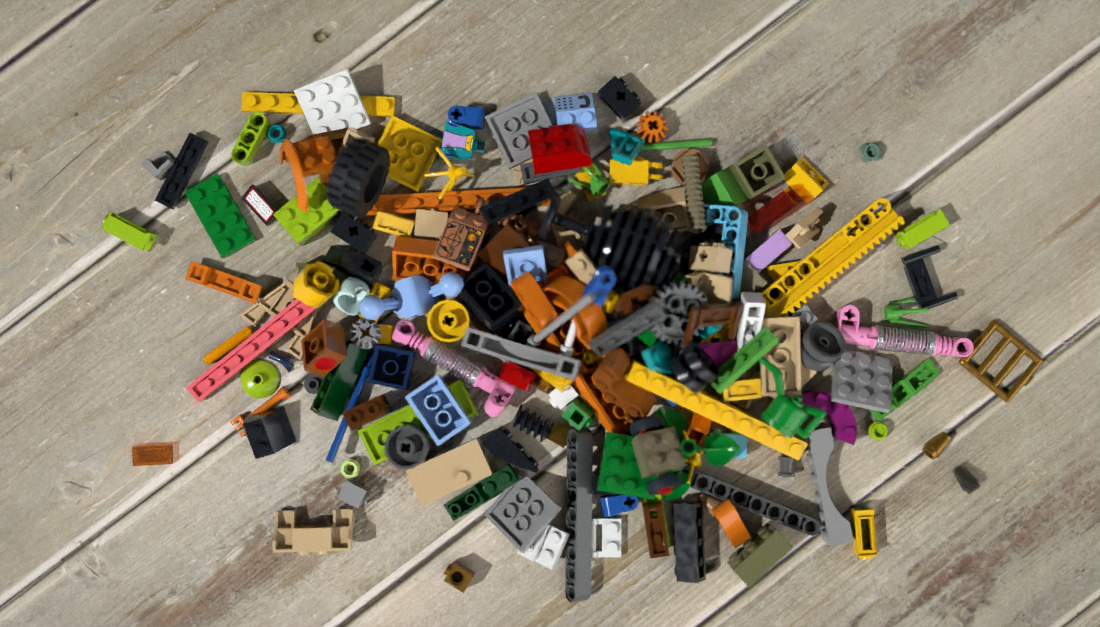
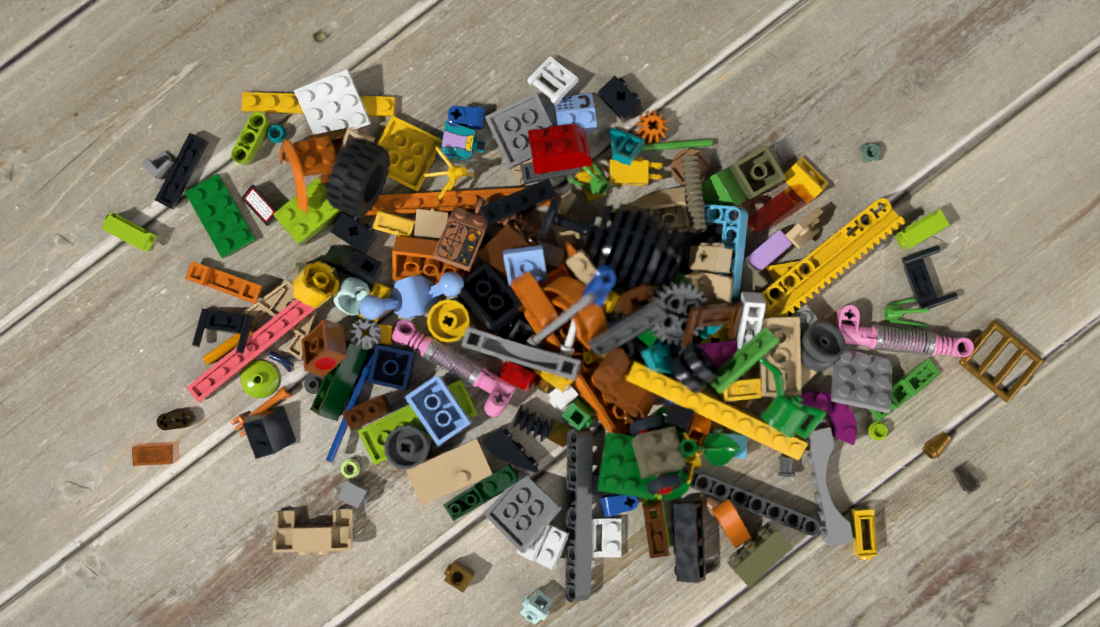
none -> dark brown beam [157,410,196,430]
none -> black plate [192,309,253,354]
none -> light aqua brick [520,589,553,624]
none -> white plate [527,56,578,105]
none -> black brick [663,403,695,434]

